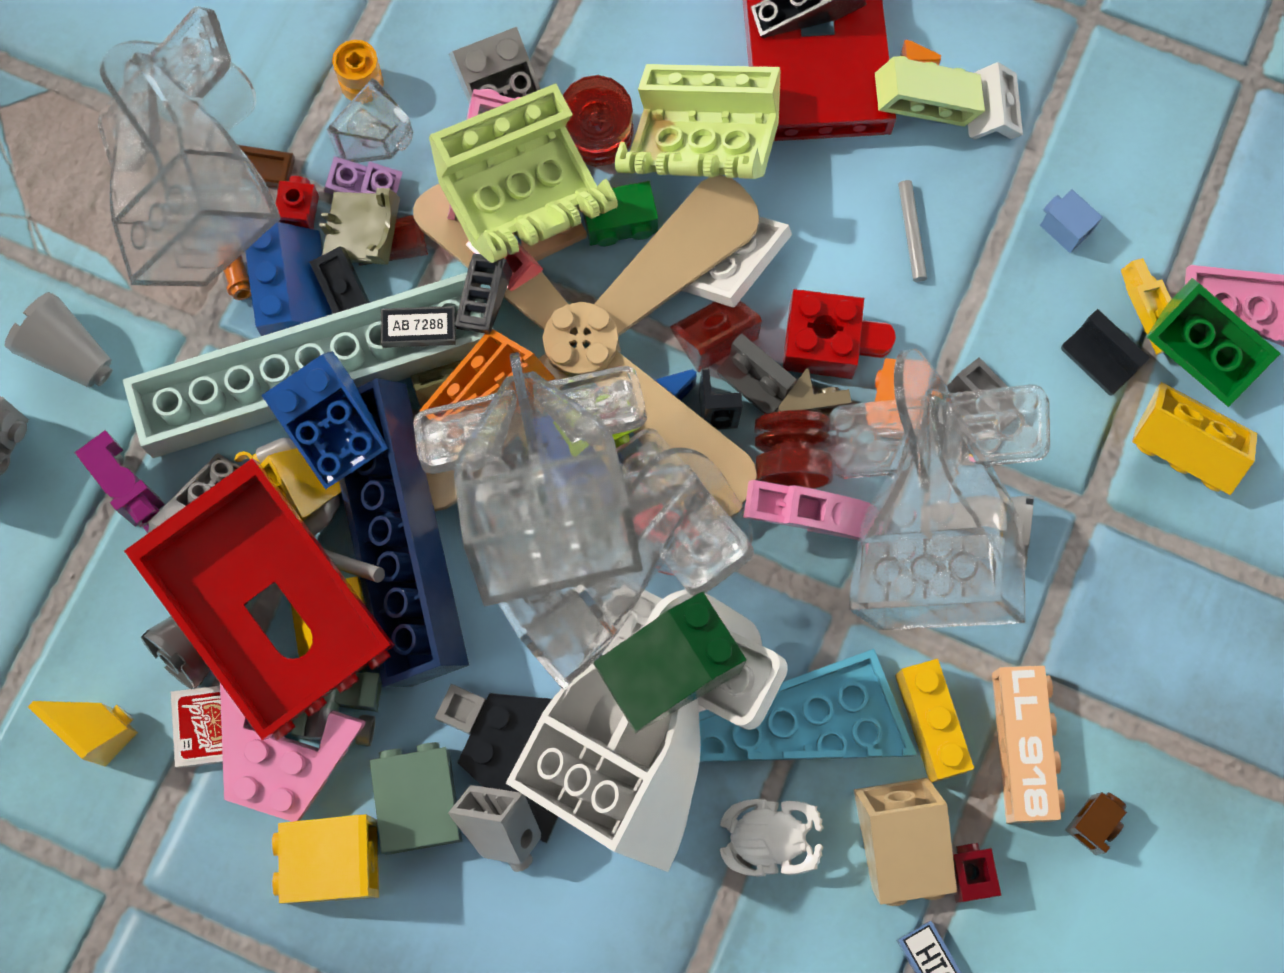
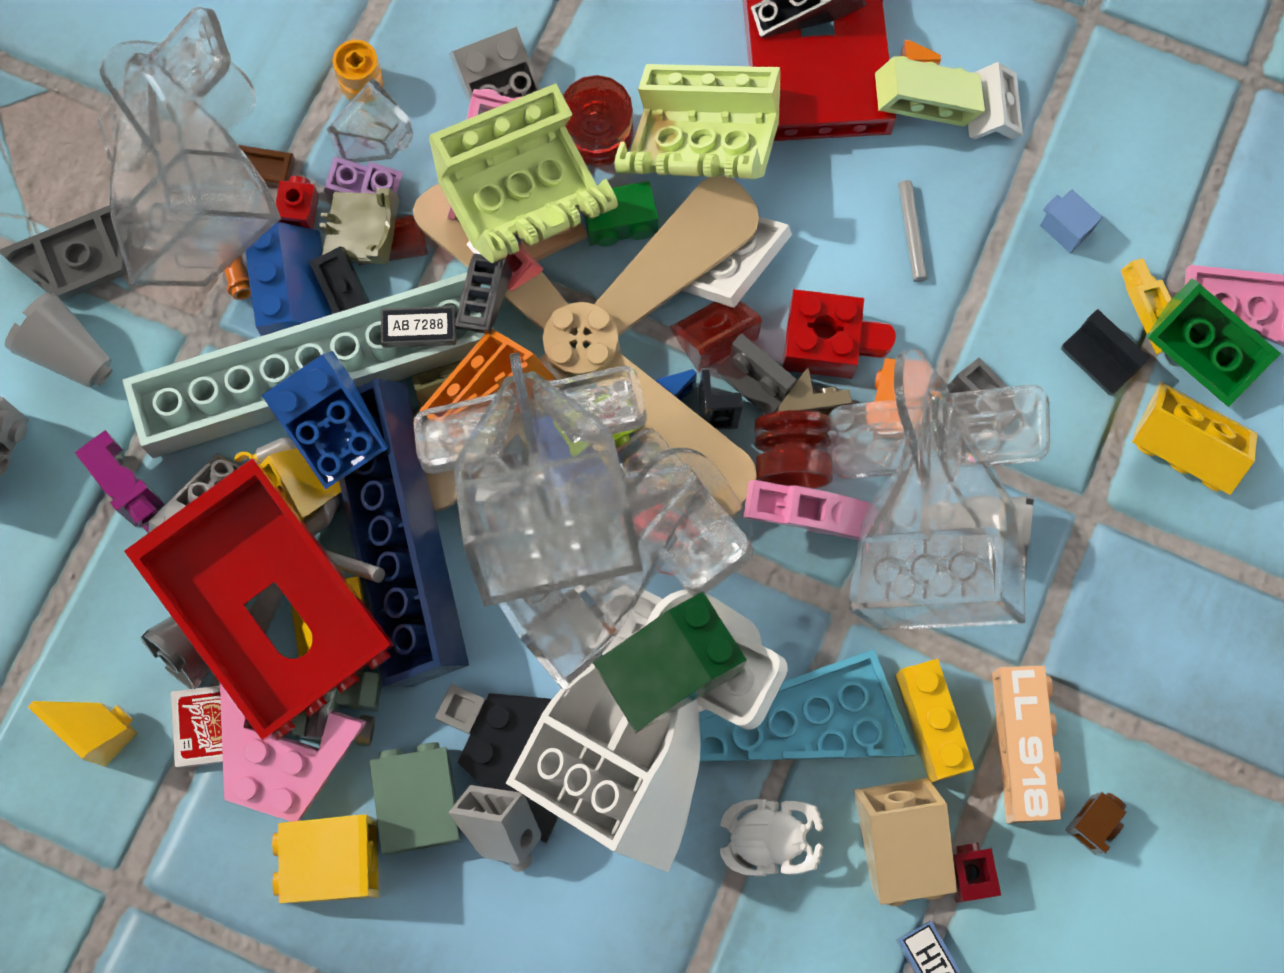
none -> dark grey wing [0,198,134,301]

